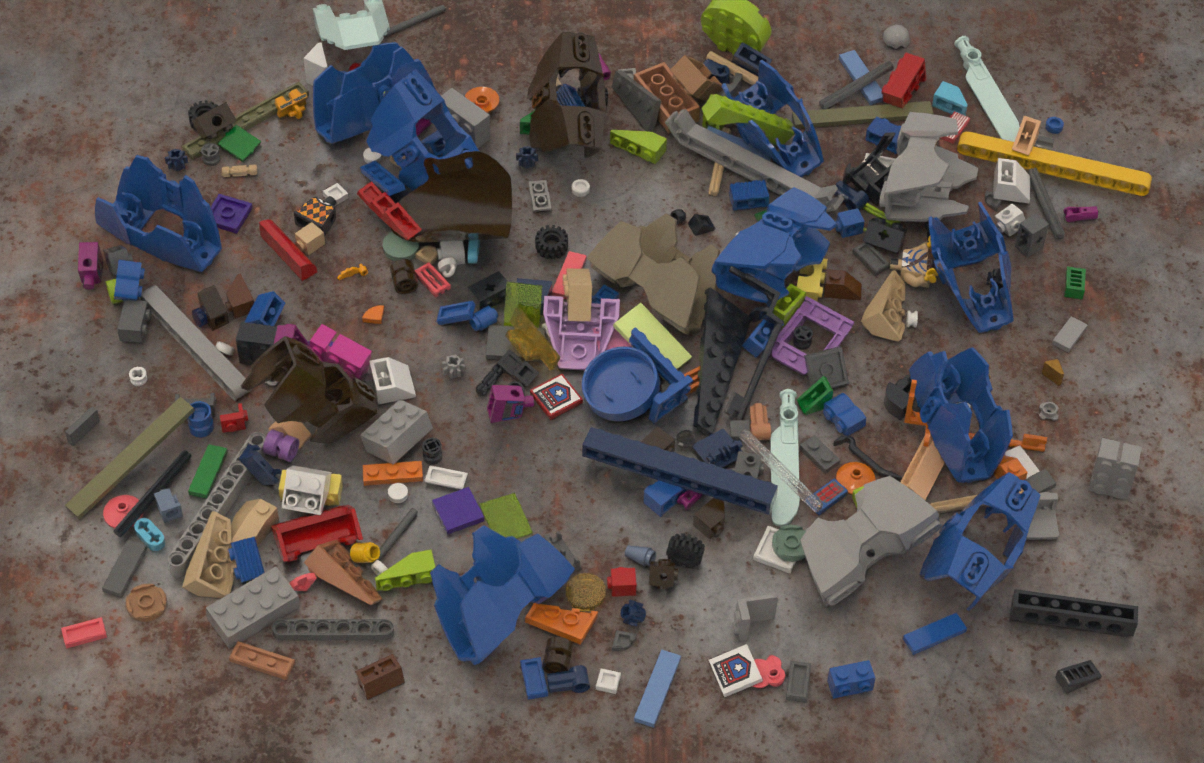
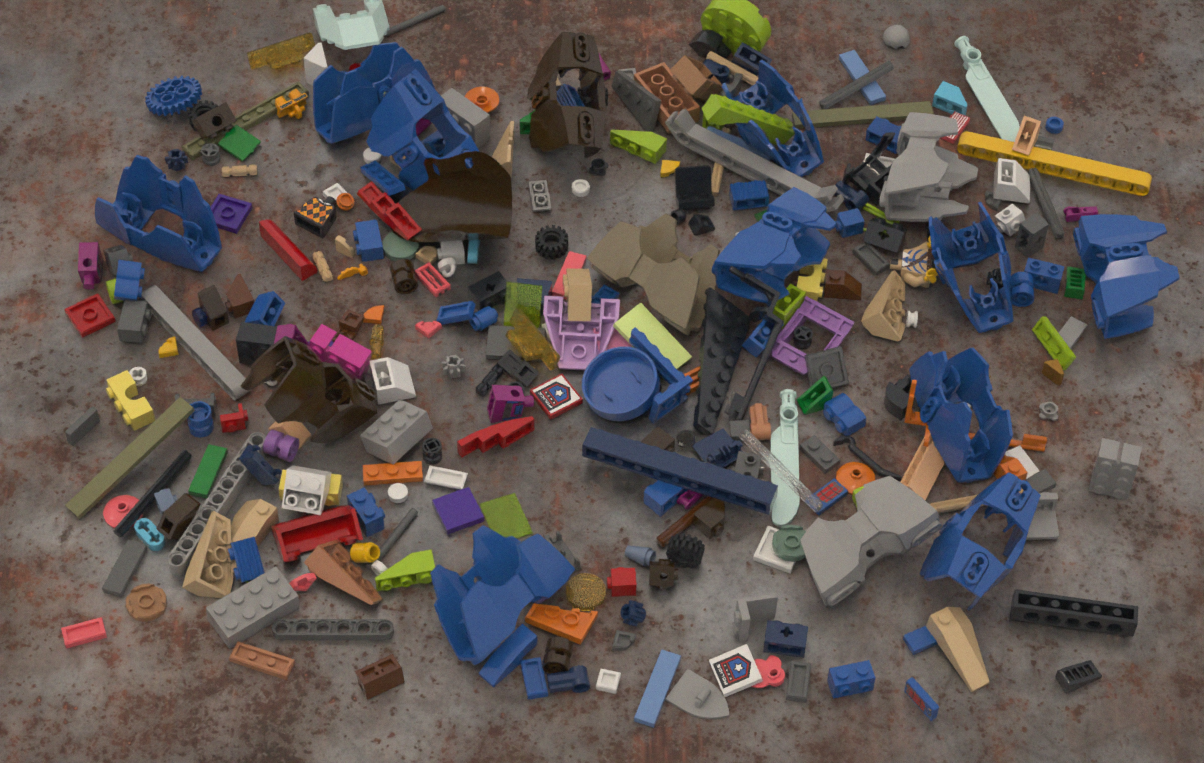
white tile [215,341,235,356] -> none
tan brick [295,222,325,256] -> none
dark blue gear [516,146,538,168] -> none
red wedge [881,53,927,109] -> none
none -> red tile [64,293,116,338]
none -> light yellow arch [106,370,155,431]
none -> blue gear [145,75,202,116]
none -> dark brown slope [156,493,201,540]
none -> yellow tile [159,336,178,358]
none -> clear yellow bracket [246,32,315,69]
none -> tan axle [313,251,333,282]
none -> reddish brown slope [332,309,365,342]
none -> tan tile [335,235,355,258]
none -> orange plate [336,193,355,211]
none -> blue brick [347,487,385,537]
none -> blue brick [353,219,384,262]
none -> clear yellow axle [369,324,384,360]
none -> coral tile [415,321,442,339]
none -> red slope [457,416,535,458]
none -> blue slope [479,624,537,688]
none -> tan wedge [492,121,514,177]
none -> black plate [589,158,609,176]
none -> reddish brown axle [656,496,713,547]
none -> yellow tile [660,160,680,177]
none -> light grey shield [665,669,729,719]
none -> black bracket [675,165,715,210]
none -> black brick [689,29,732,59]
none -> dark blue brick [763,620,808,658]
none -> blue tile [904,677,939,721]
none -> tan wedge [926,607,989,692]
none -> blue wheel [1010,272,1034,307]
none -> blue brick [1024,257,1065,294]
none -> lime tile [1032,317,1076,370]
none -> blue piece [1073,214,1180,339]

